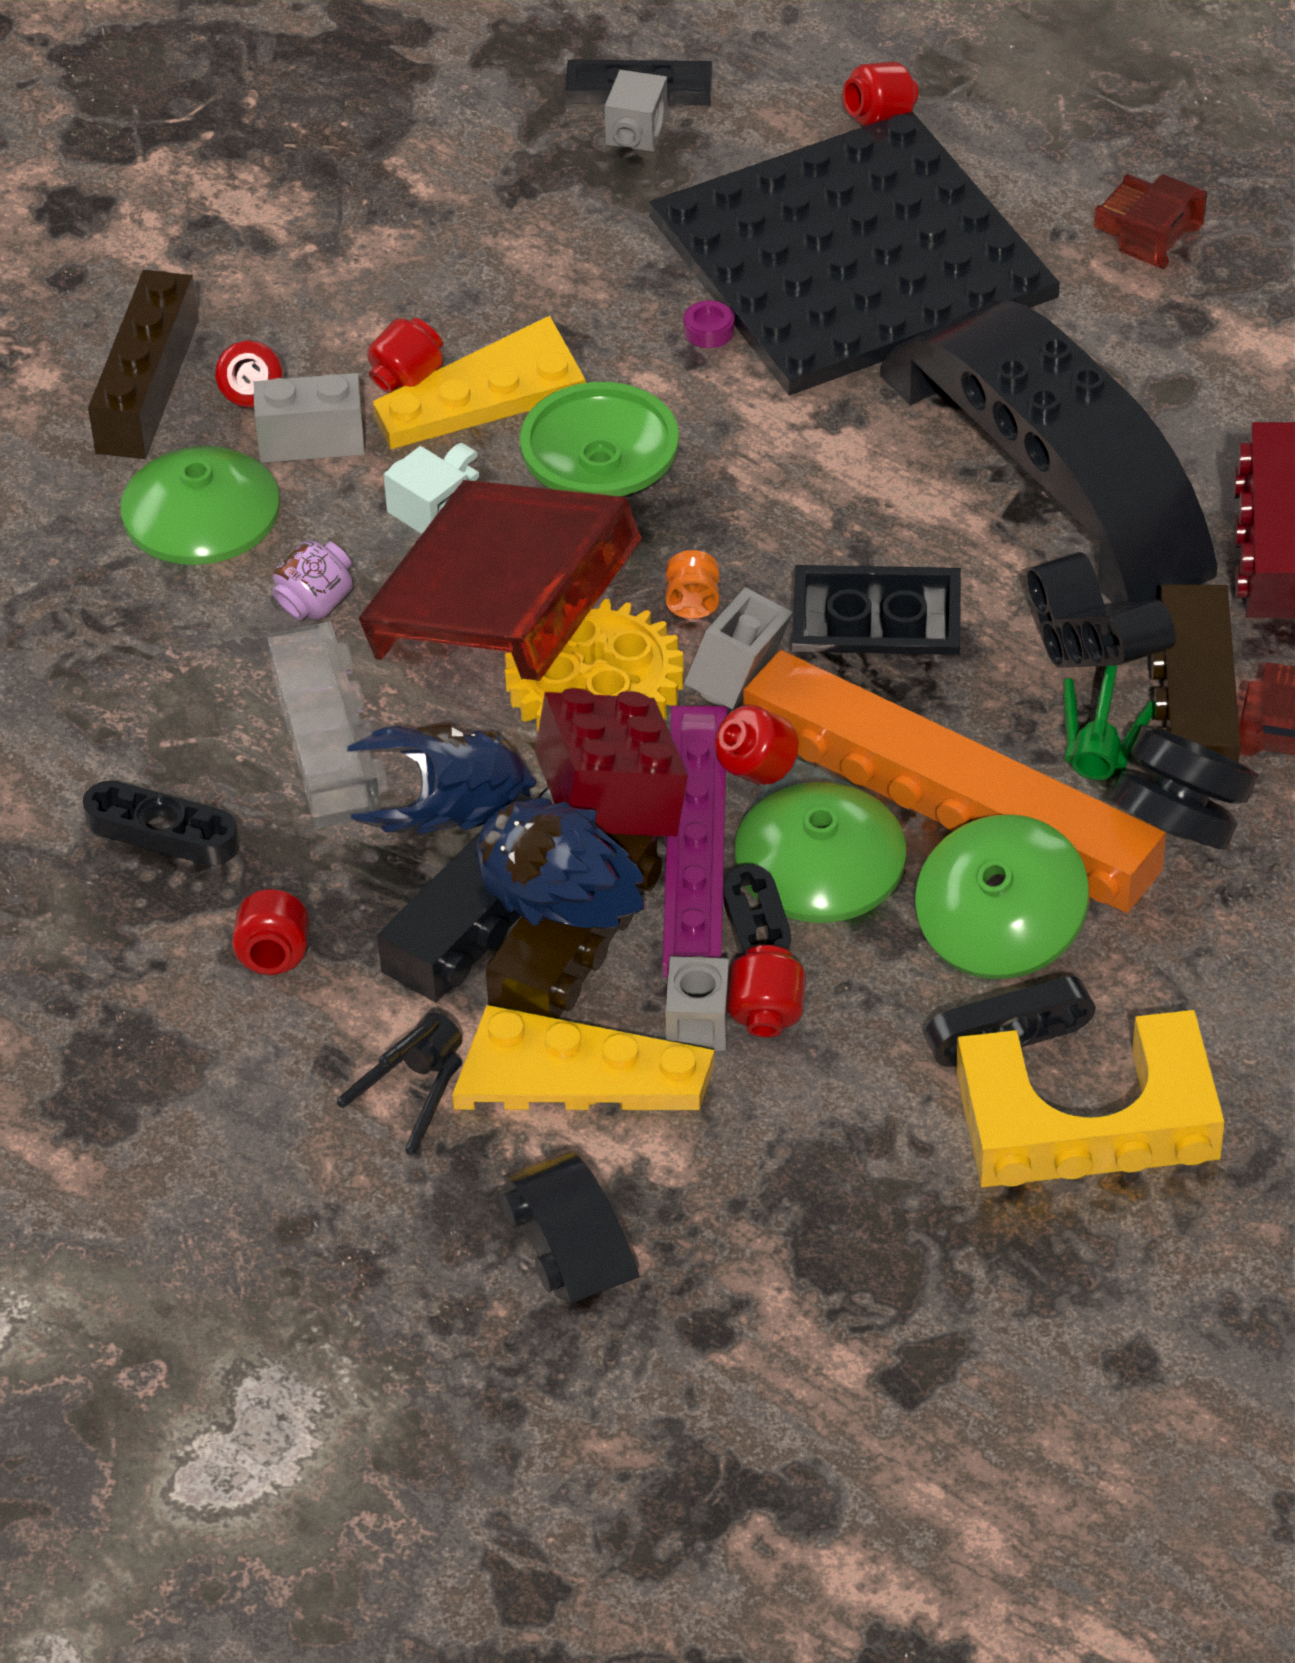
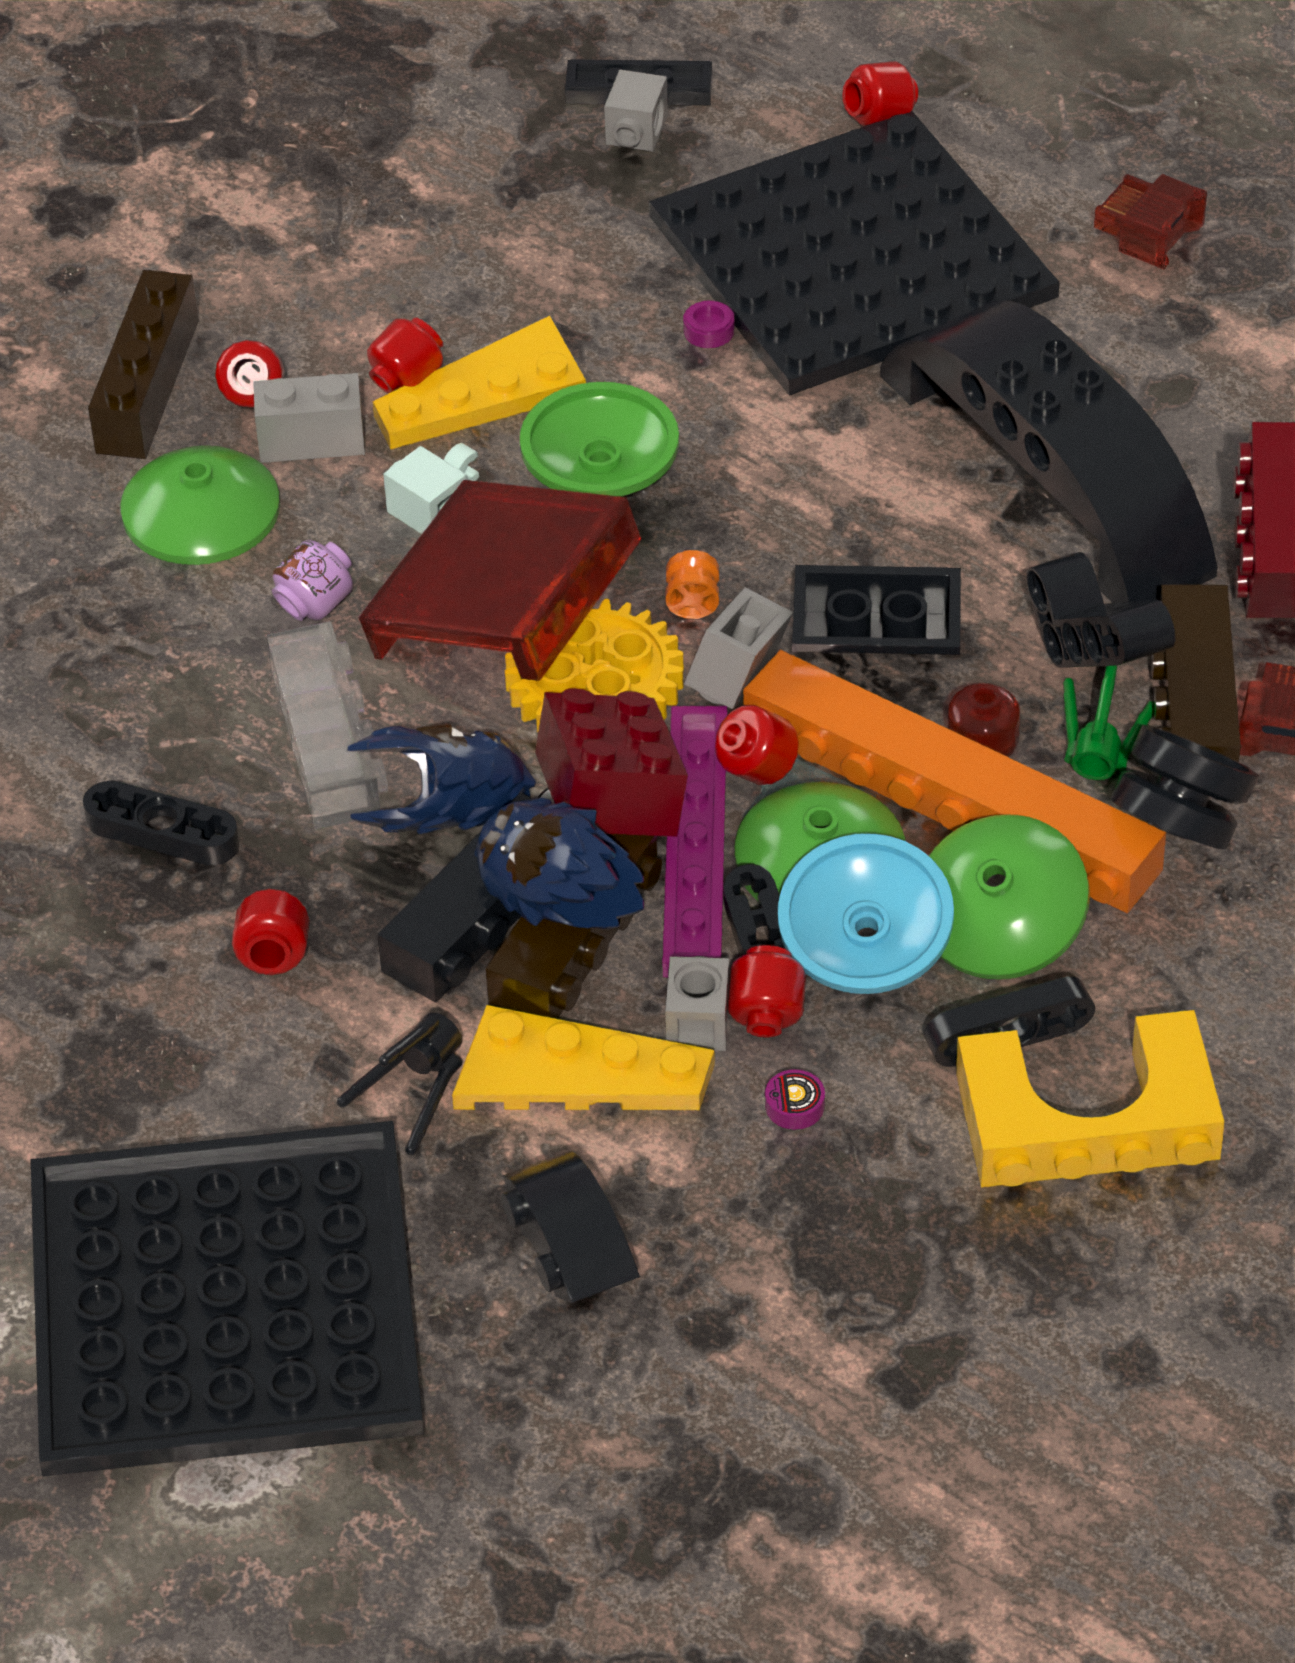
none -> black plate [30,1121,424,1477]
none -> tile [765,1069,825,1130]
none -> medium azure dish [778,834,954,994]
none -> clear red head [947,683,1020,757]

